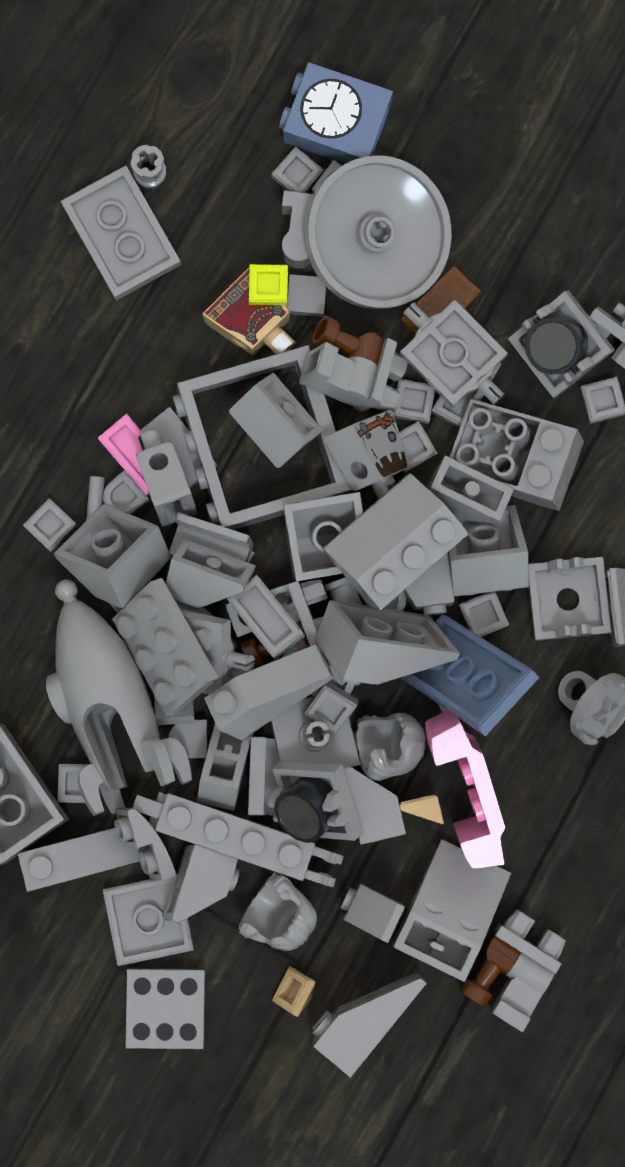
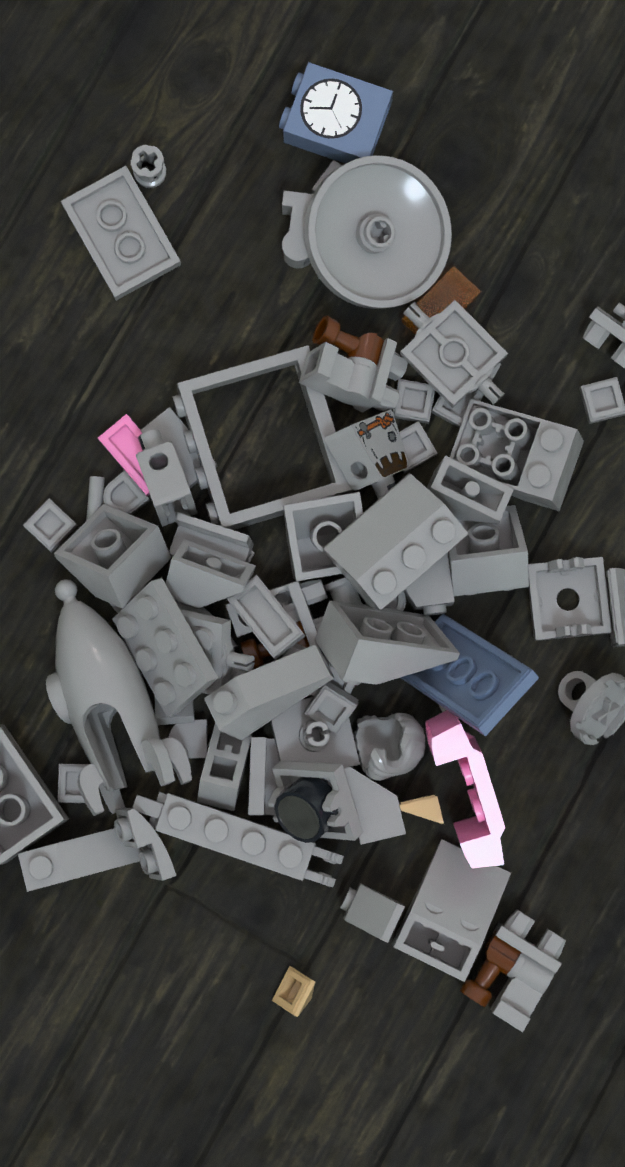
light grey tile [103,874,194,966] -> none
light grey tile [126,968,205,1049] -> none
light grey slope [163,844,239,923] -> none
torso [203,263,295,356] -> none
light grey panel [229,373,323,468] -> none
light grey hair [238,872,317,951] -> none
neon yellow tile [249,264,288,306] -> none
light grey tile [271,146,324,193] -> none
light grey tile [287,274,326,317] -> none
light grey slope [312,972,427,1078] -> none
light grey tile [459,591,509,637] -> none
piece [508,291,615,398] -> none

